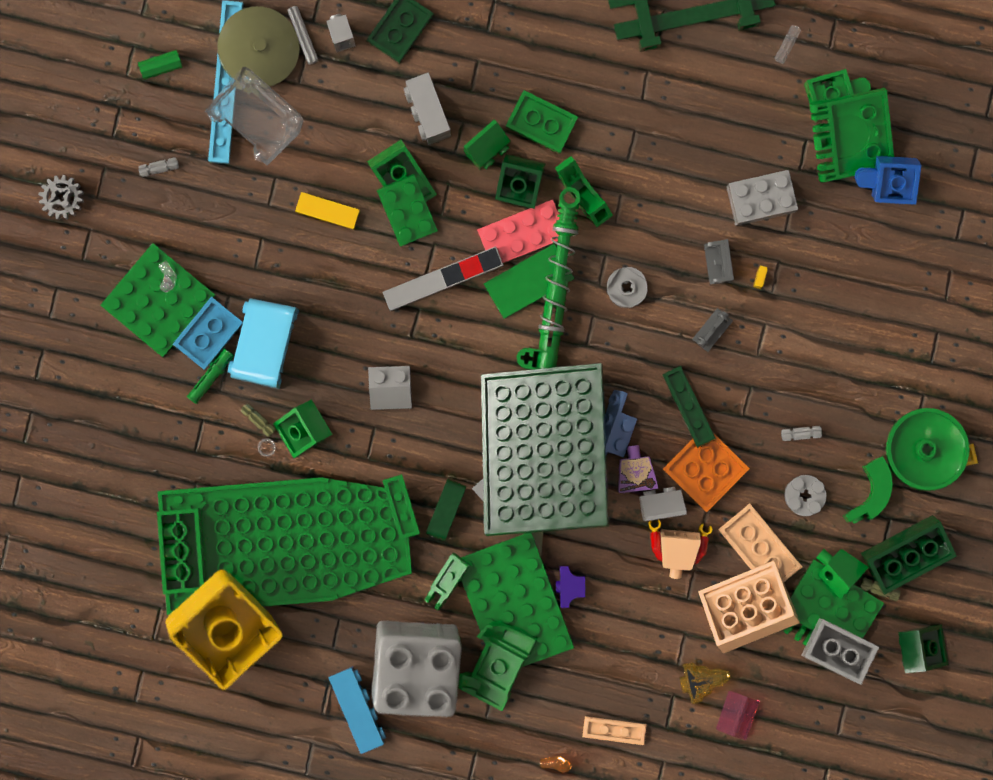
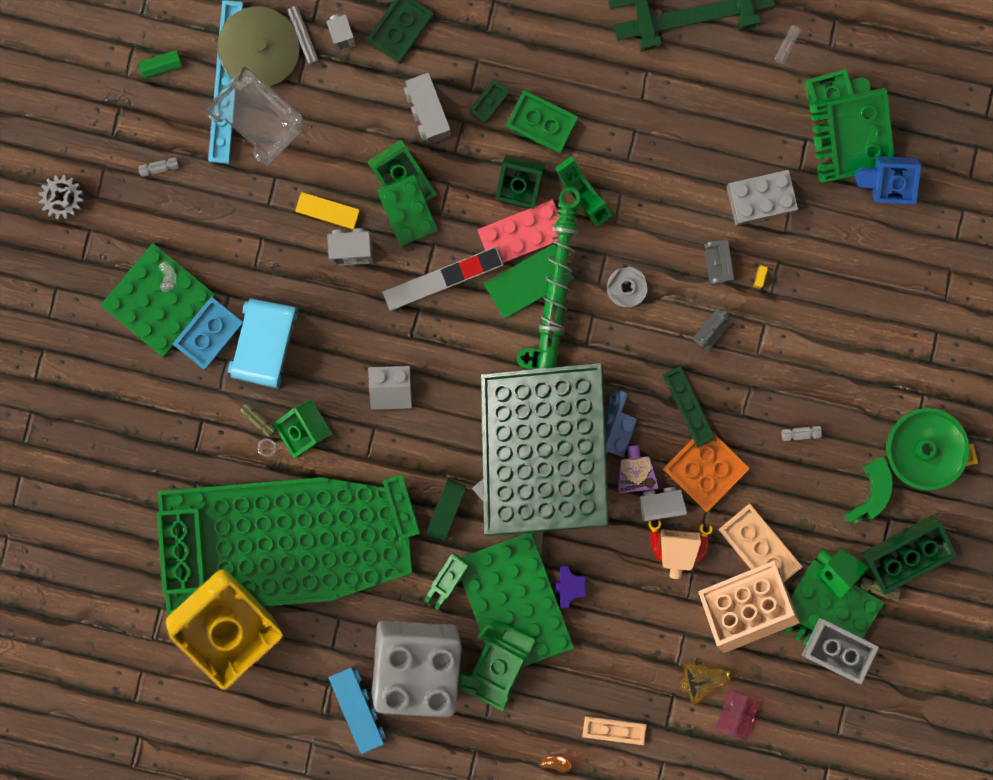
green pin [186,348,235,404] -> none
green slope [464,119,511,171] -> none
light grey plate [784,475,826,516] -> none
dark green slope [898,624,949,673] -> none
none -> light grey brick [327,228,374,266]
none -> dark green plate [469,79,510,124]

